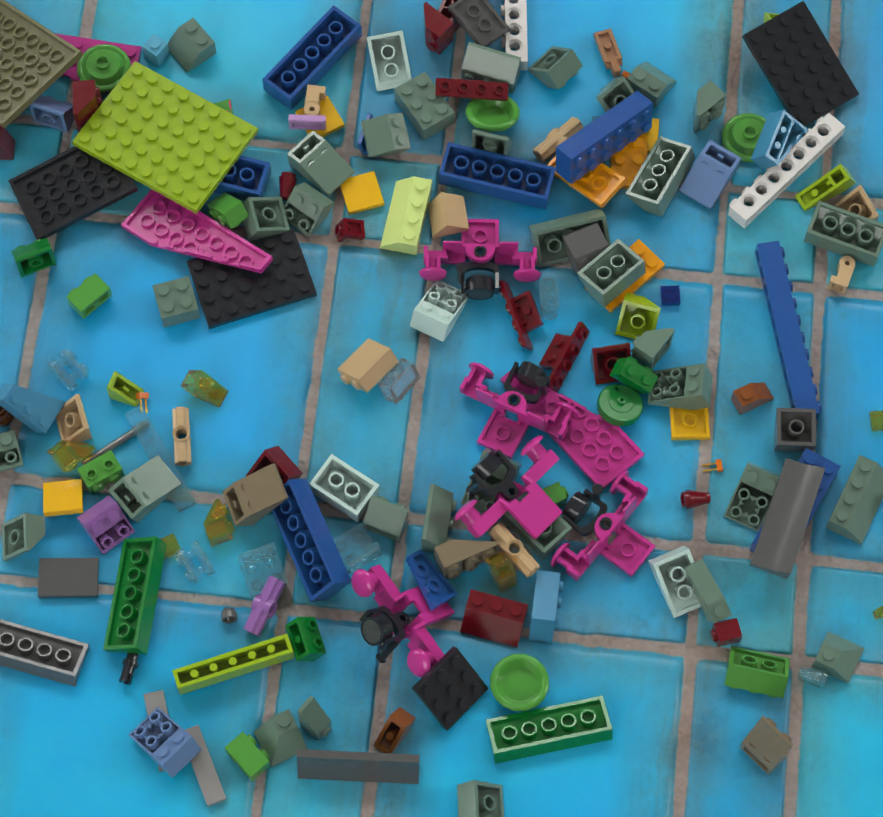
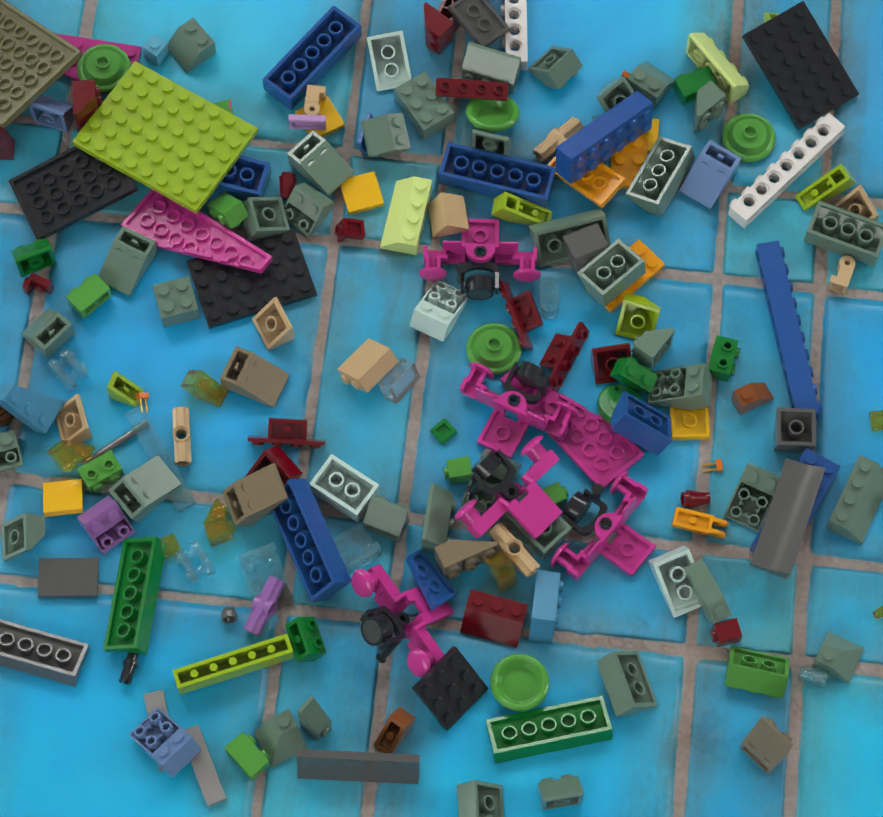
medium nougat hinge [593,28,623,78] -> none
clear blue tile [660,285,680,306] -> none
dark azure wedge [751,109,808,169] -> none
none -> sand green slope [21,308,75,359]
none -> dark red bracket [22,272,54,296]
none -> sand green slope [99,226,158,296]
none -> dark tan slope [220,346,289,408]
none -> dark red bracket [248,417,326,449]
none -> tan slope [252,297,294,350]
none -> green tile [430,418,457,445]
none -> bright green brick [443,456,473,484]
none -> bright green piece [466,323,522,375]
none -> lime slope [491,192,553,225]
none -> sand green slope [537,774,584,811]
none -> sand green slope [596,651,658,717]
none -> blue slope [611,391,672,456]
none -> light orange hinge [671,507,728,539]
none -> green brick [673,66,717,105]
none -> yellowish green slope [685,33,749,105]
none -> green brick [708,335,741,382]

